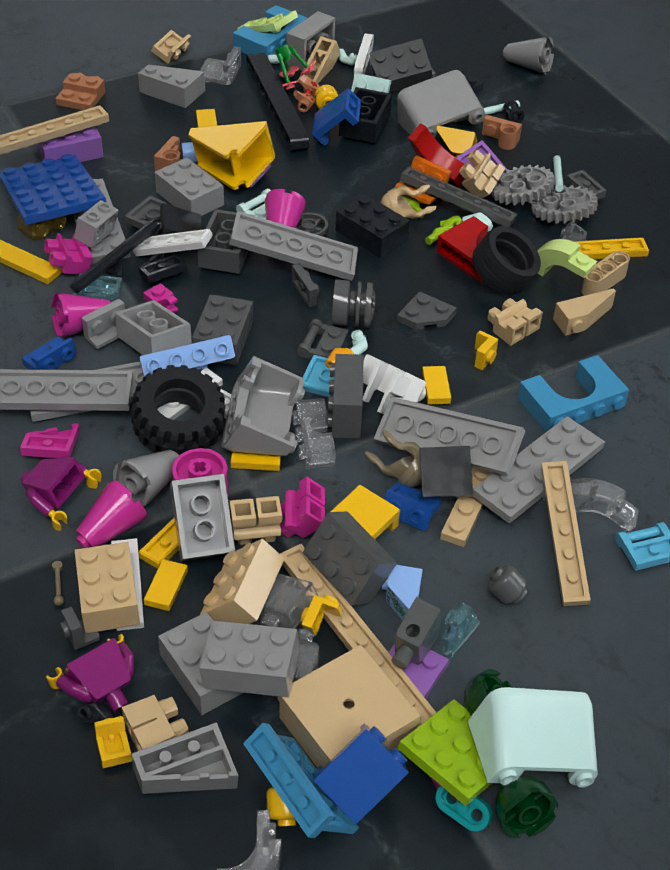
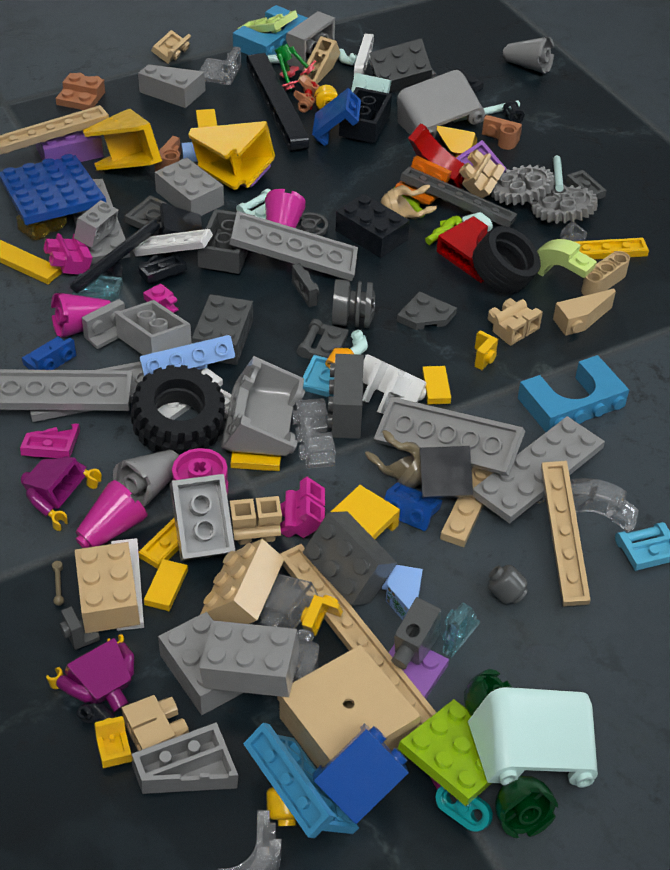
none -> yellow ladder [83,109,162,170]

